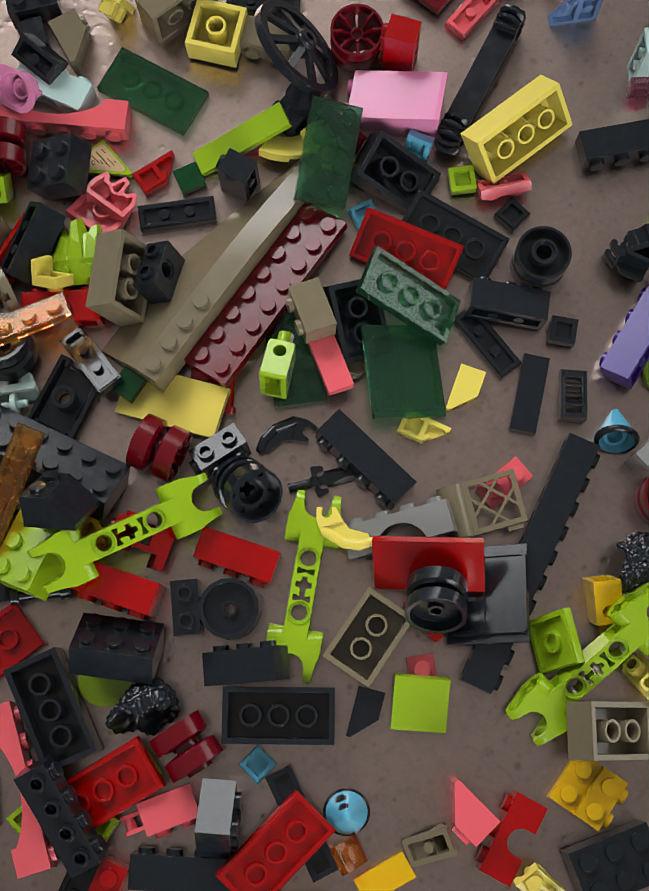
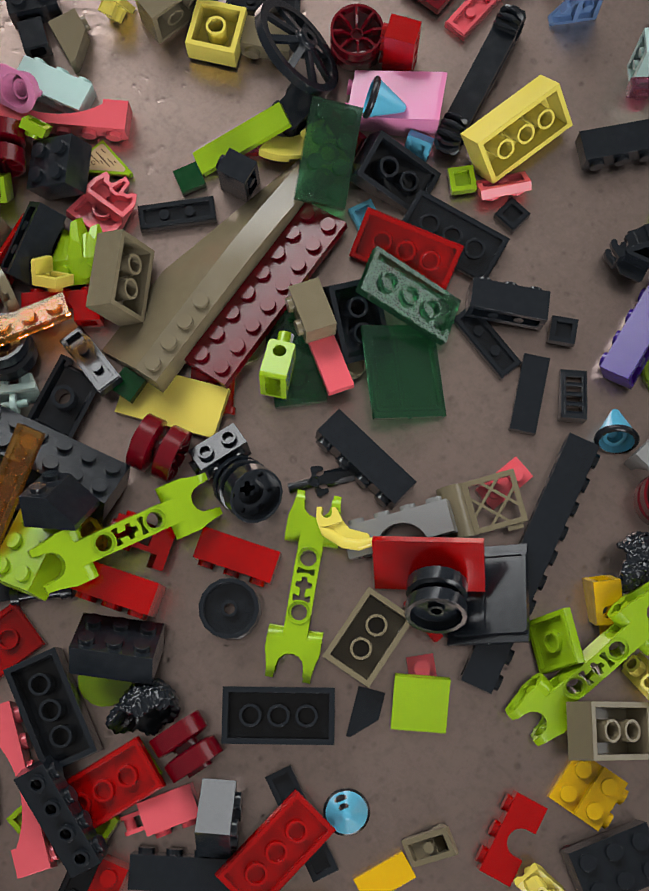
black slope [11,33,69,85] -> none
clear green tile [97,47,209,136] -> none
red tile [132,150,175,197] -> none
black brick [133,240,185,304] -> none
black brick [170,579,204,637] -> none
black brick [202,640,290,686] -> none
medium azure tile [238,744,277,785] -> none
black piece [256,416,318,454] -> none
clear orange plate [330,835,368,876] -> none
light yellow tile [396,408,452,444] -> none
light yellow tile [445,363,486,411] -> none
coral slope [450,775,500,847] -> none
black wheel [510,226,572,291] -> none
none -> lime plate [19,114,53,140]
none -> medium azure hat [362,75,406,119]

